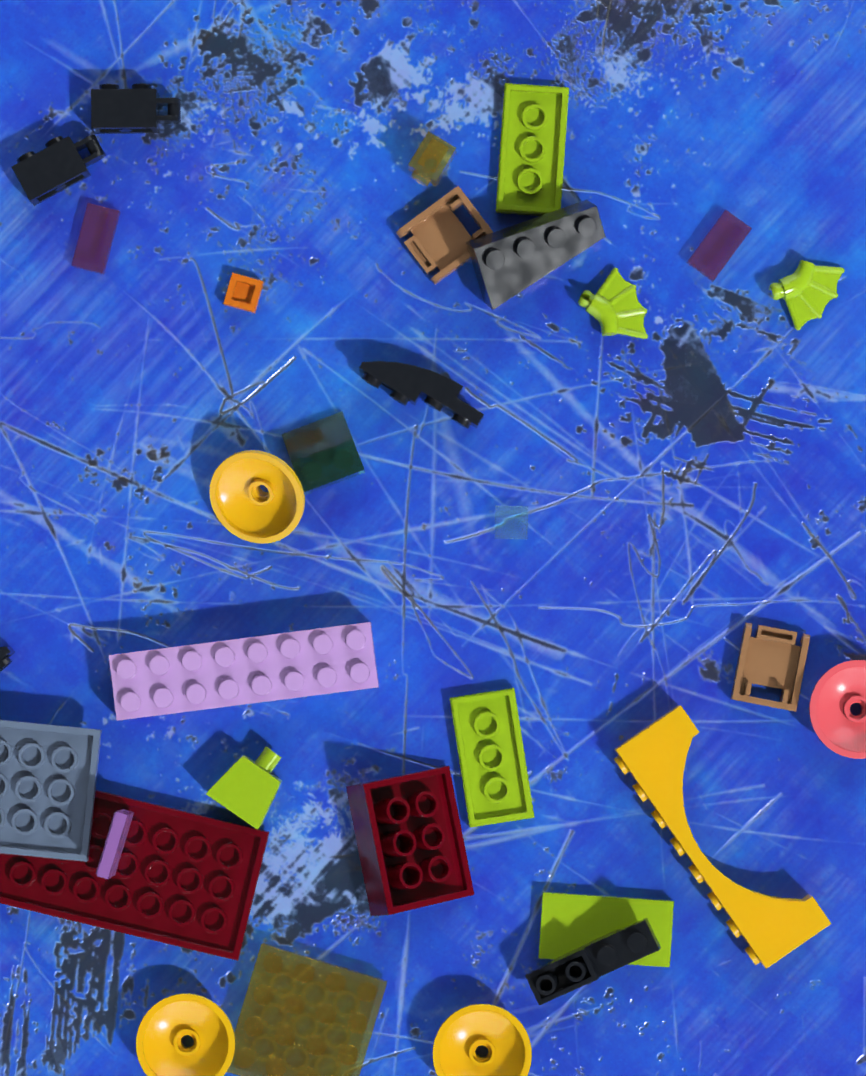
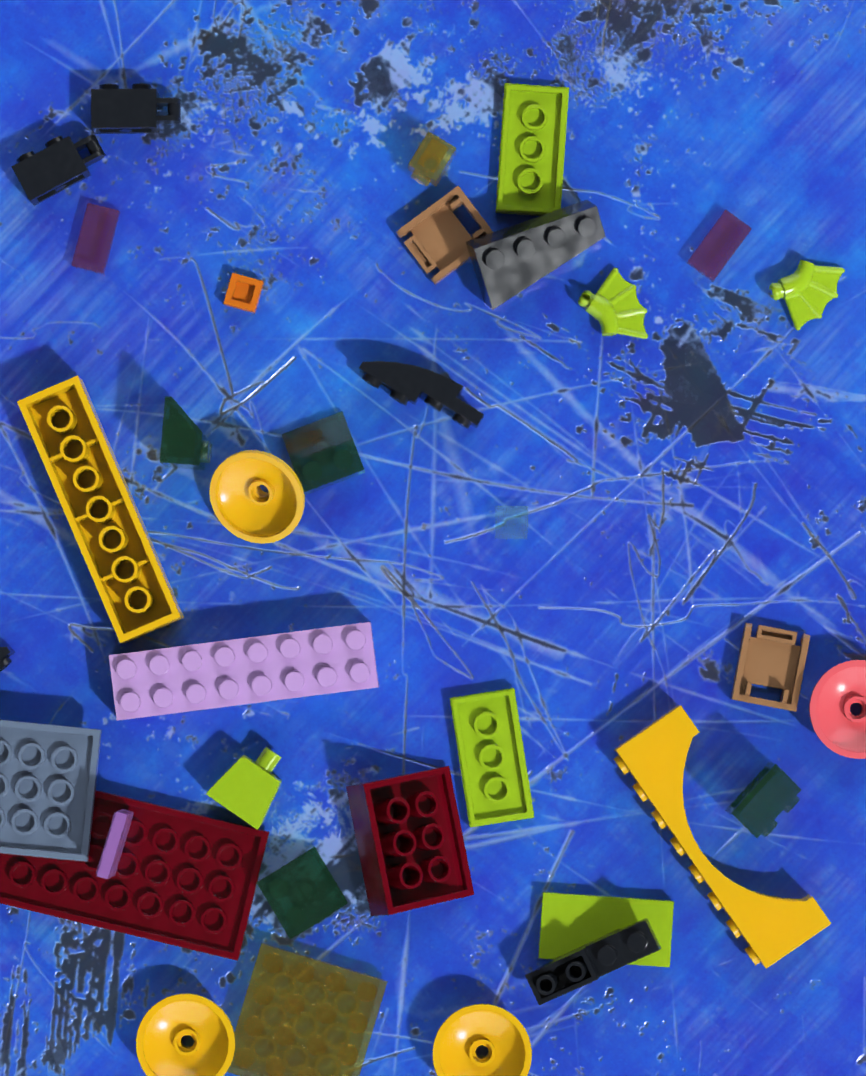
none -> yellow brick [17,375,184,643]
none -> clear green slope [160,396,212,470]
none -> clear green slope [256,846,348,939]
none -> slope [725,762,801,838]

